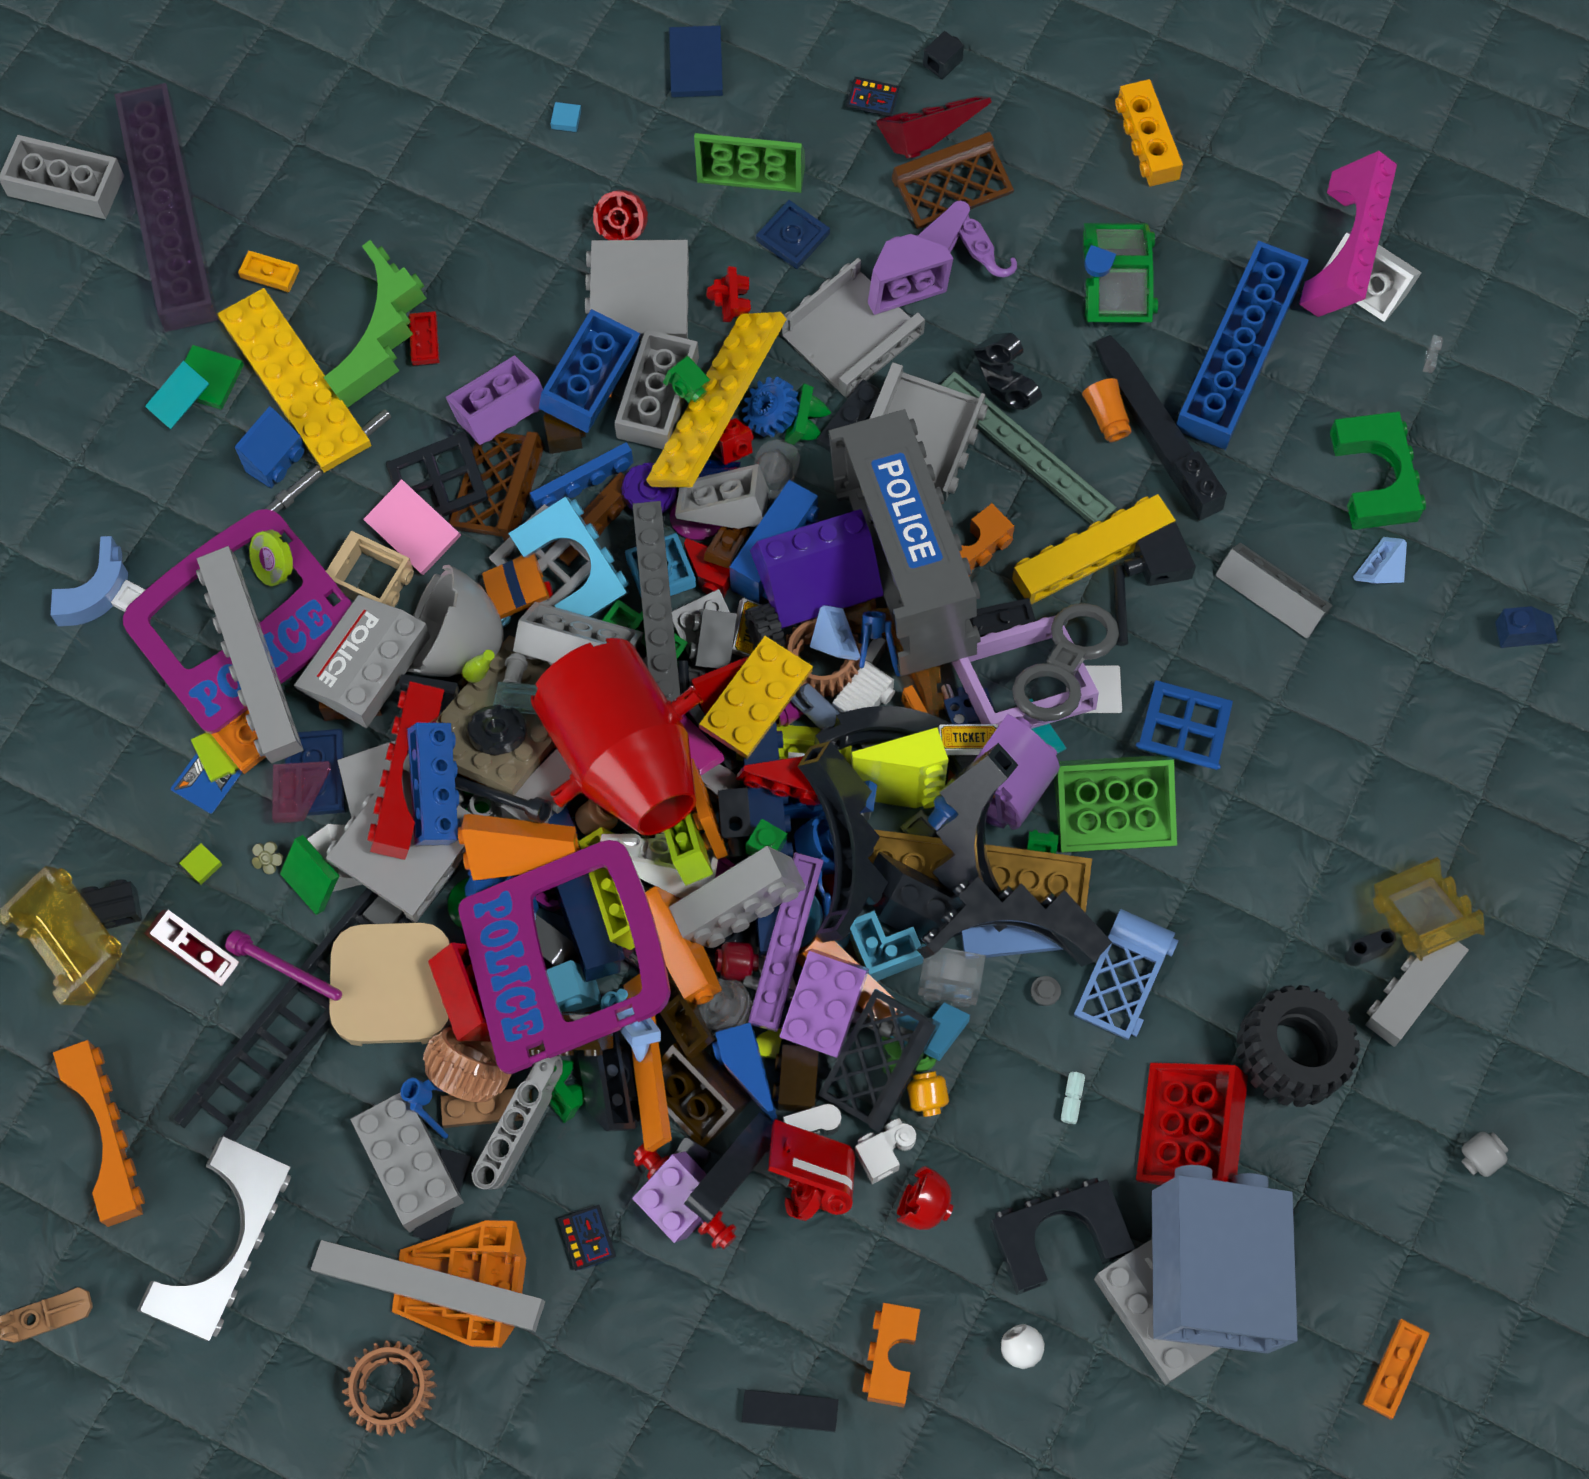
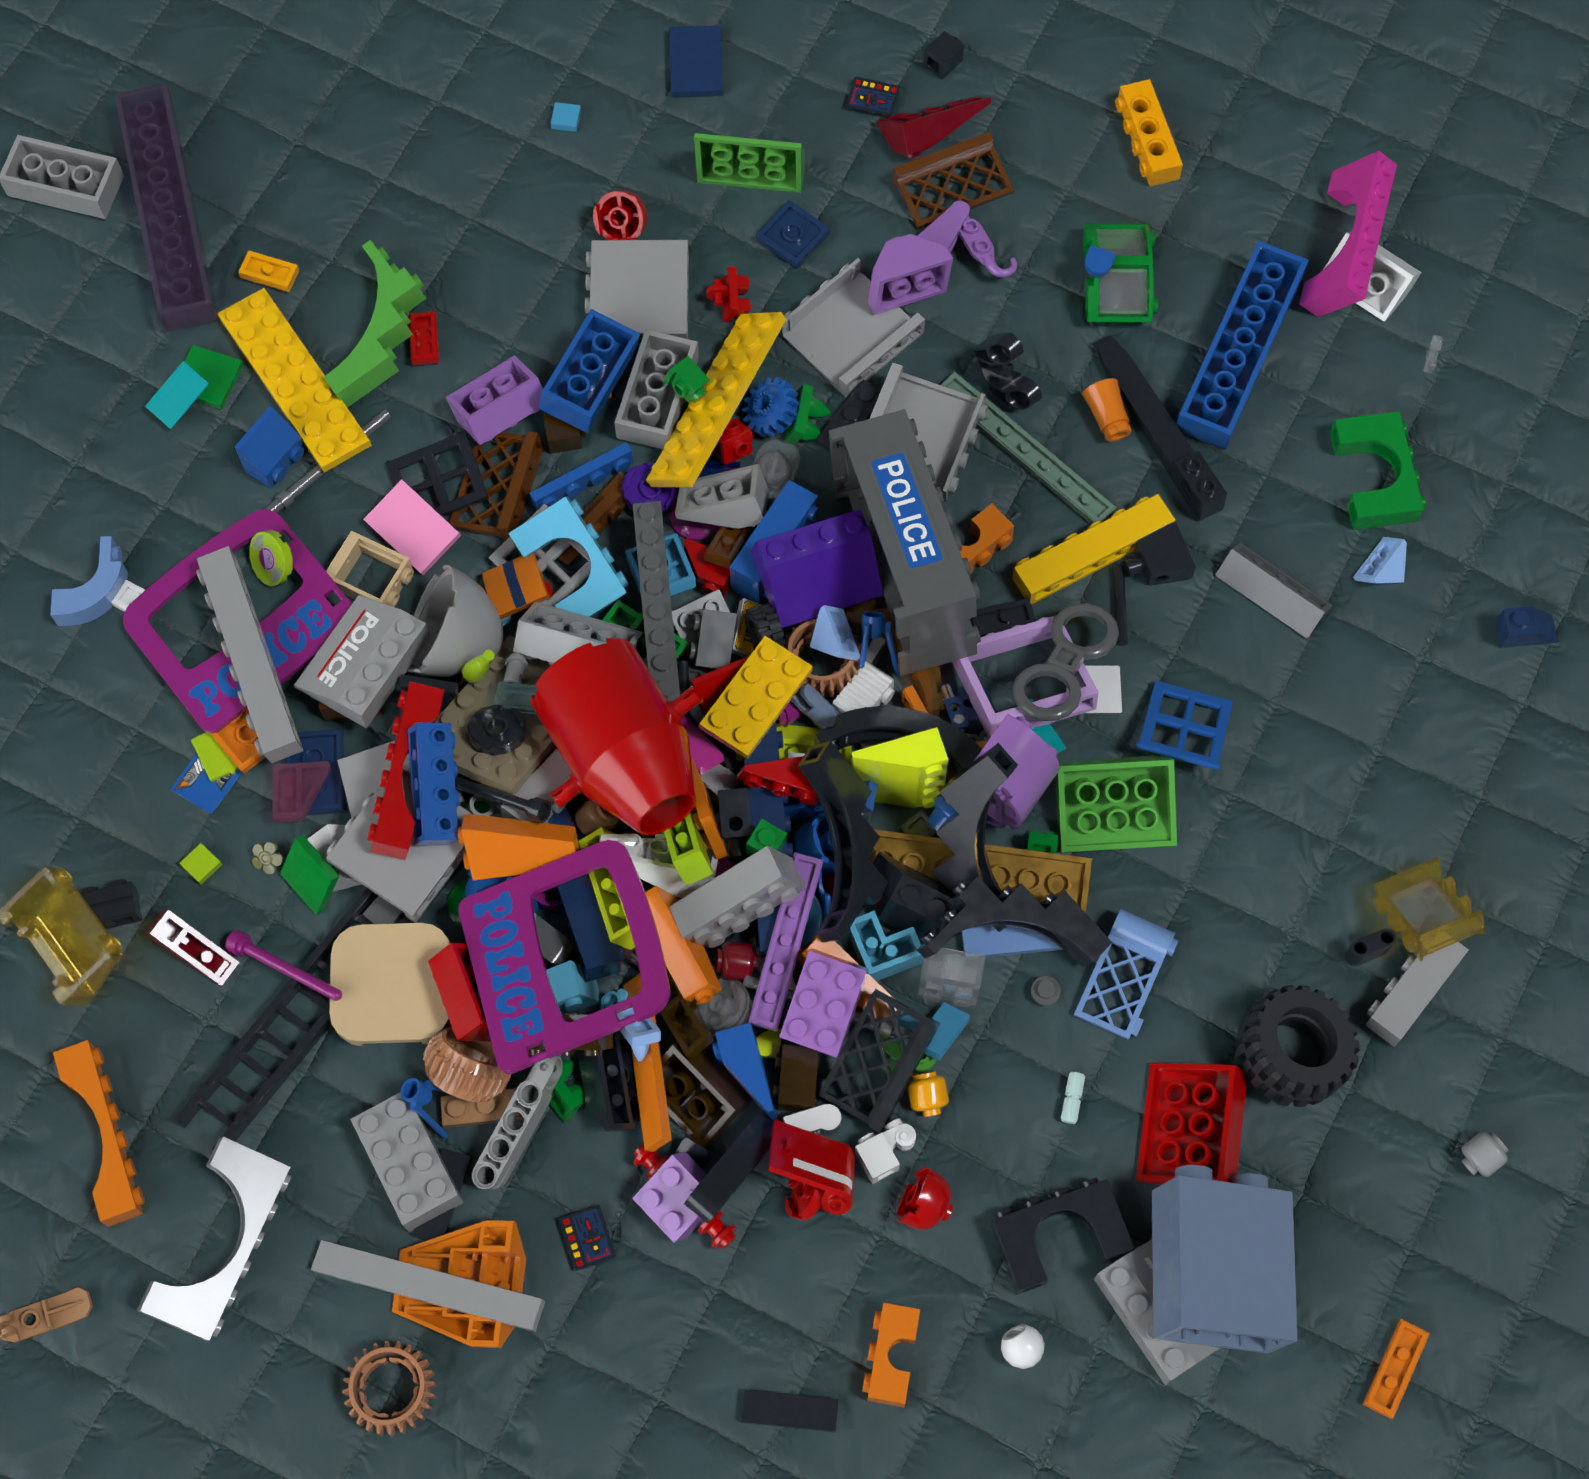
tile [939,724,998,755] -> none

